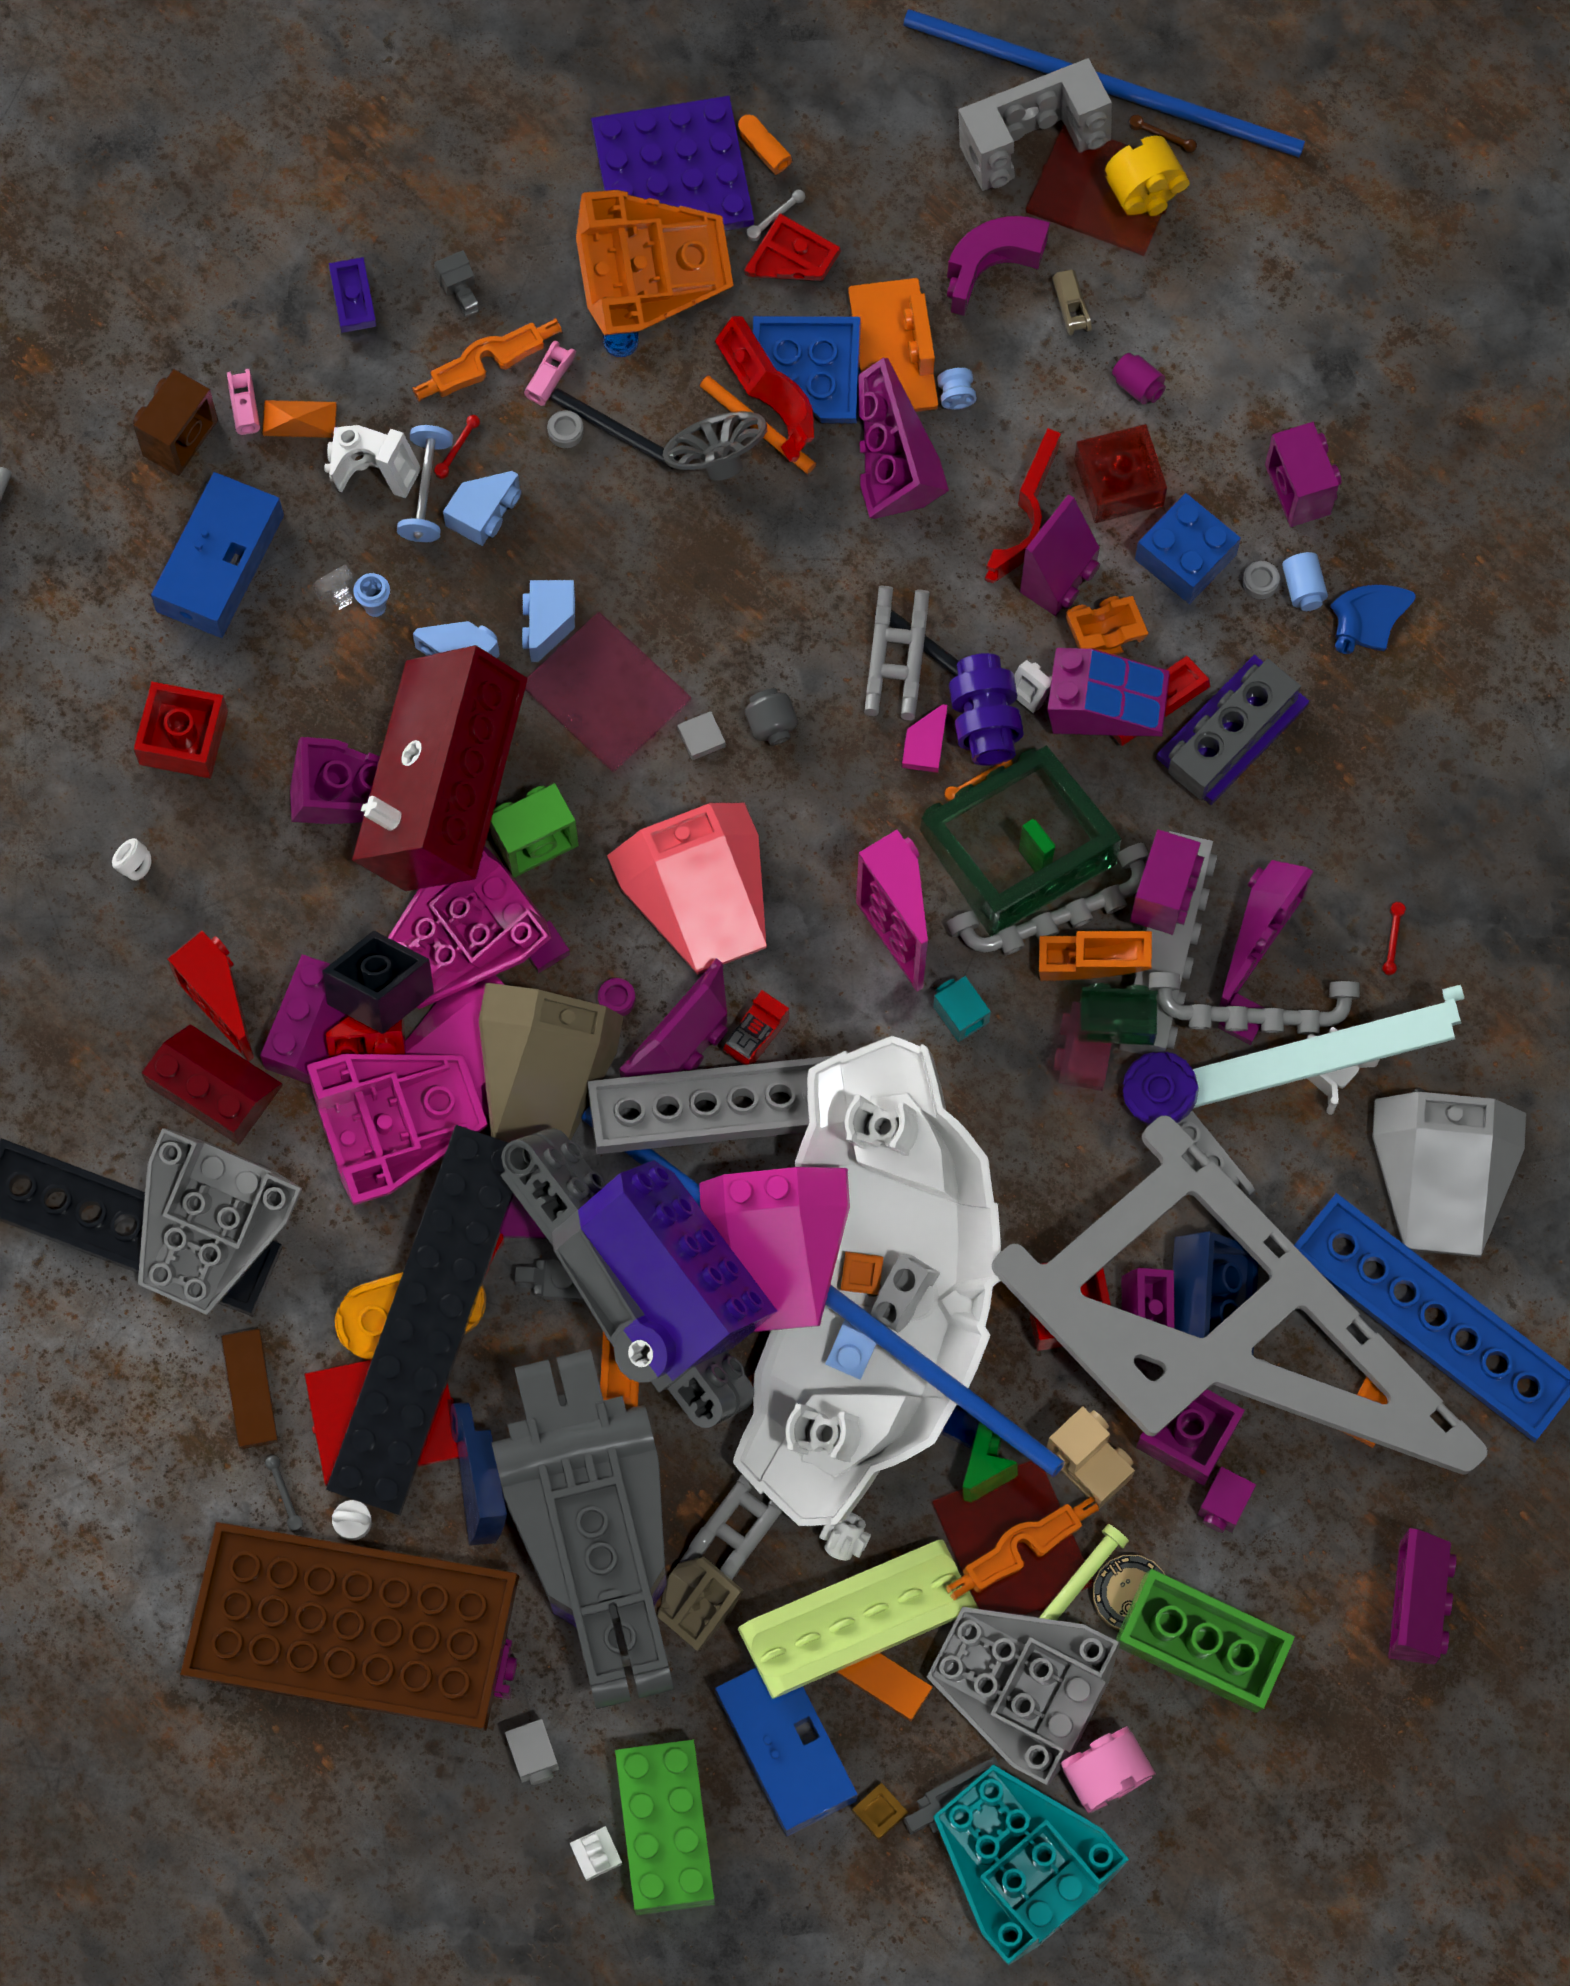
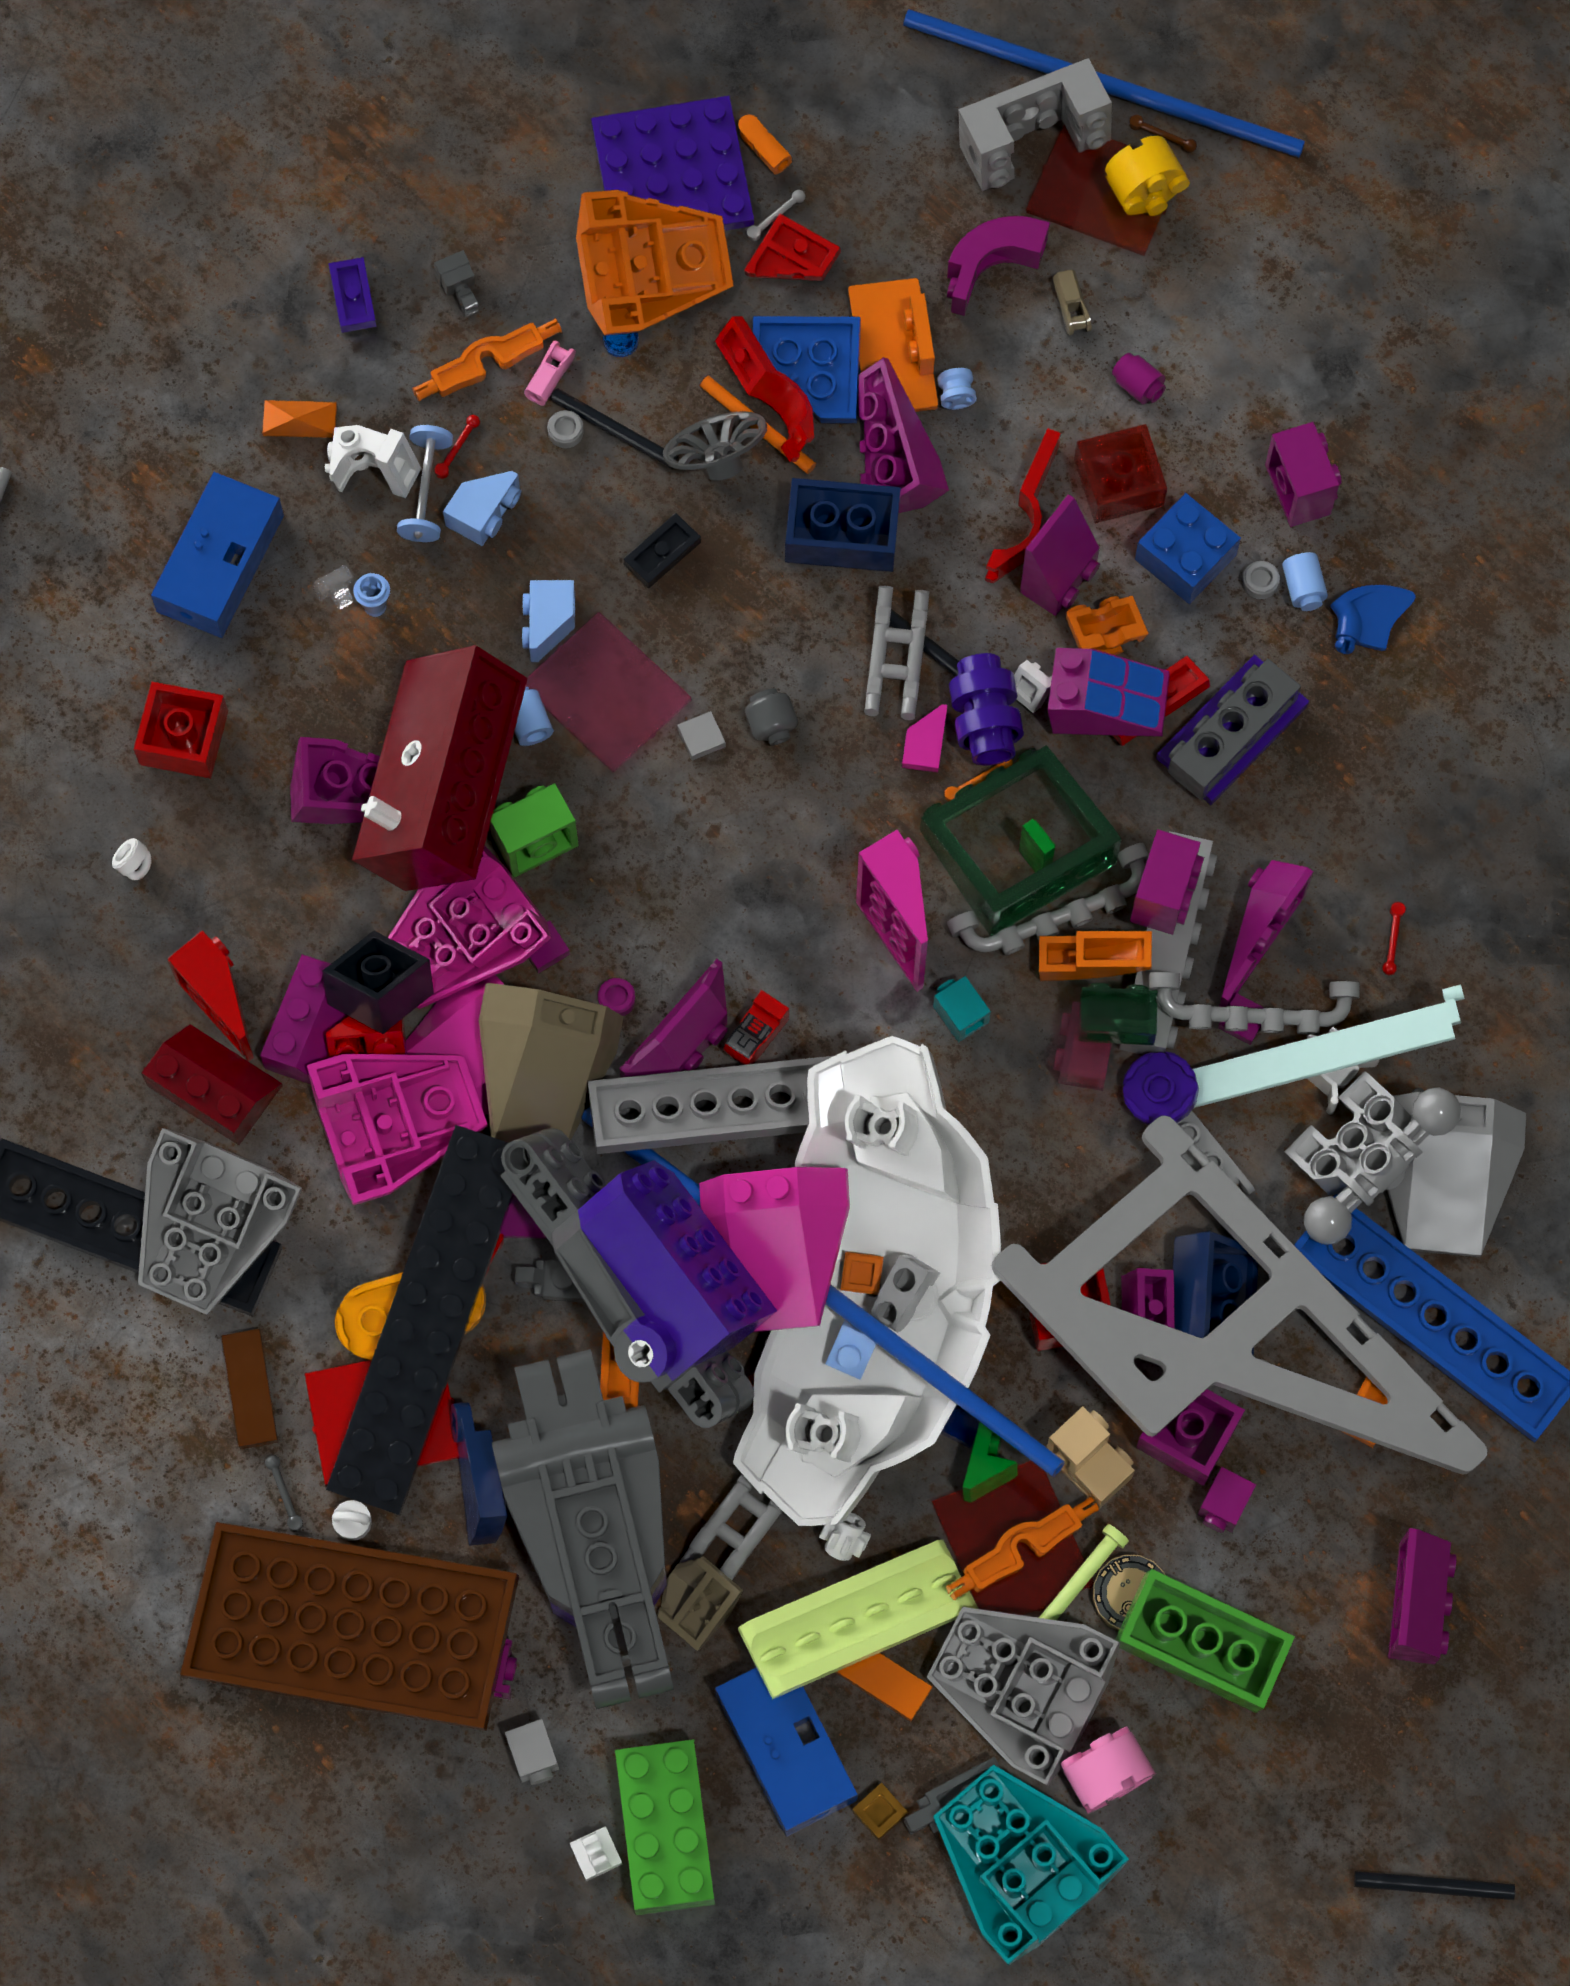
reddish brown brick [133,369,218,476] -> none
bright pink bar [227,369,260,435] -> none
light blue slope [413,621,500,658] -> none
coral wedge [607,803,767,975] -> none
none -> light blue brick [514,687,554,746]
none -> black plate [623,513,701,589]
none -> dark blue slope [785,478,901,572]
none -> light grey connector [1284,1071,1461,1245]
none -> black bar [1354,1871,1515,1900]

